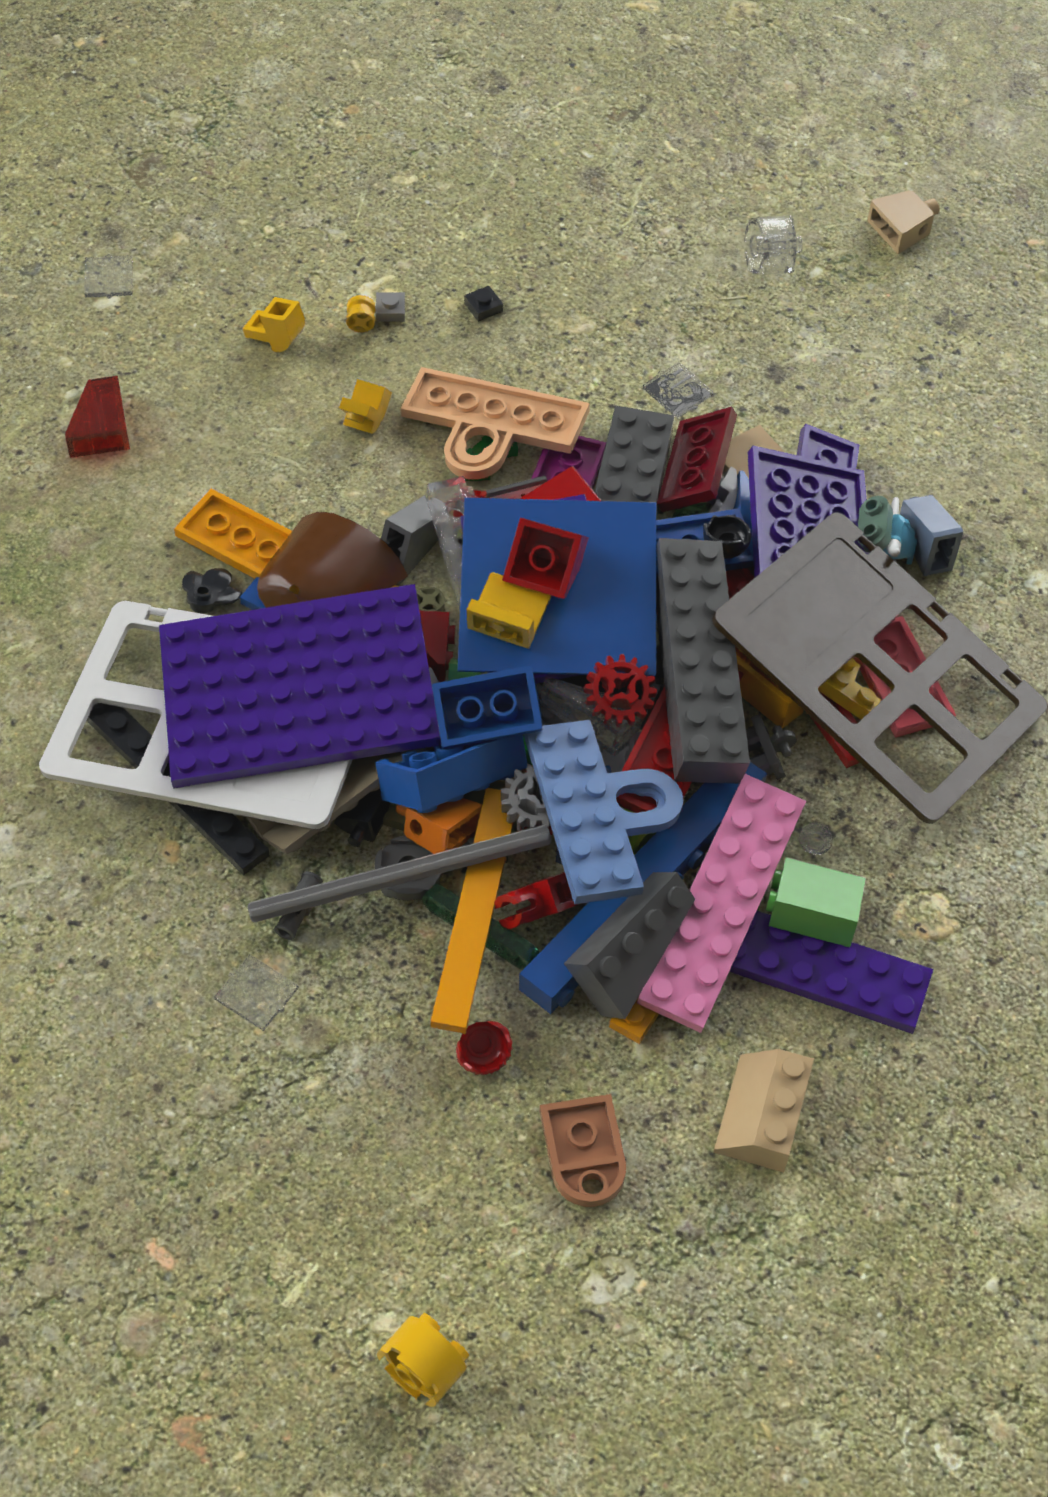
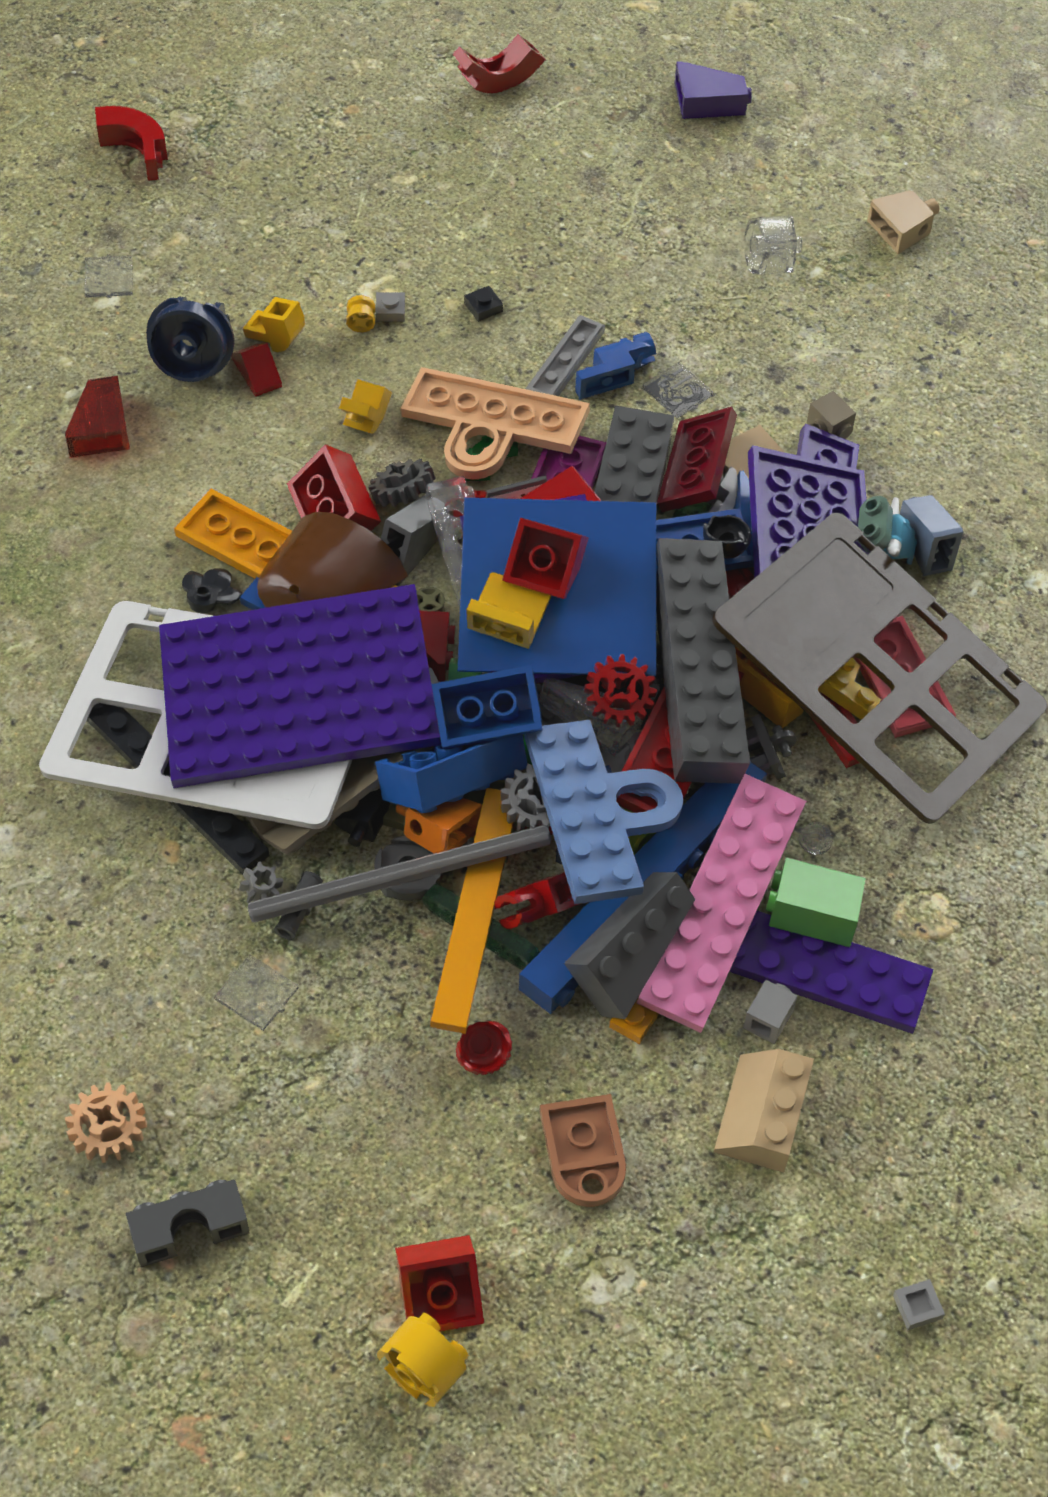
none -> light nougat gear [65,1082,147,1163]
none -> red arch [95,106,168,181]
none -> dark grey arch [125,1179,250,1268]
none -> dark blue piece [146,296,235,382]
none -> red slope [231,343,282,397]
none -> light grey gear [239,862,283,903]
none -> red slope [287,444,381,531]
none -> dark grey gear [368,459,436,507]
none -> red slope [395,1235,485,1332]
none -> red arch [452,34,546,93]
none -> light grey tile [525,315,605,396]
none -> blue plate [575,332,657,399]
none -> slope [674,61,752,119]
none -> light grey brick [743,980,797,1044]
none -> dark tan brick [807,391,856,439]
none -> light grey plate [893,1279,945,1330]

